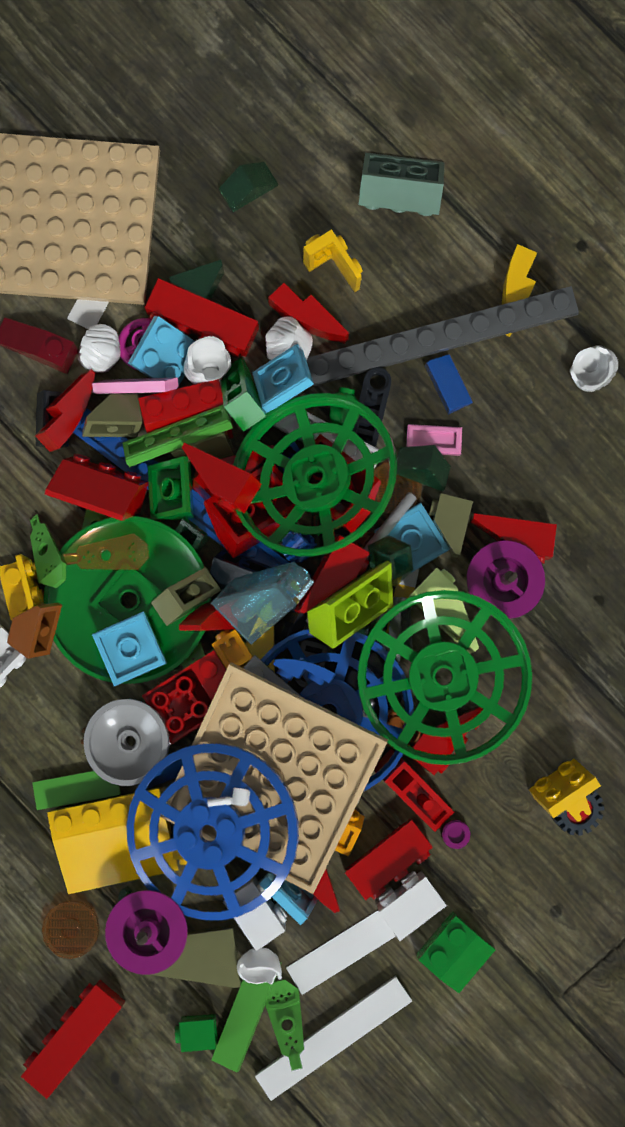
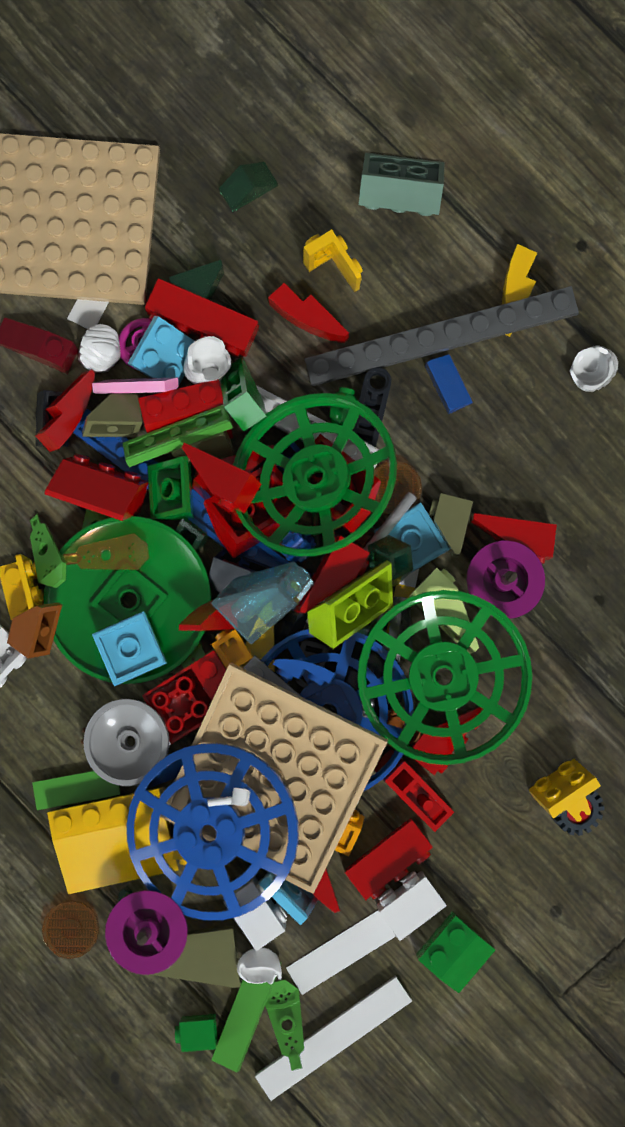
red brick [21,980,126,1099] -> none
olive slope [151,567,221,626] -> none
medium azure plate [252,344,314,413] -> none
white hair [265,317,313,360] -> none
clear green slope [396,445,451,492] -> none
bright pink tile [406,424,462,456] -> none
magenta tile [441,820,470,849] -> none

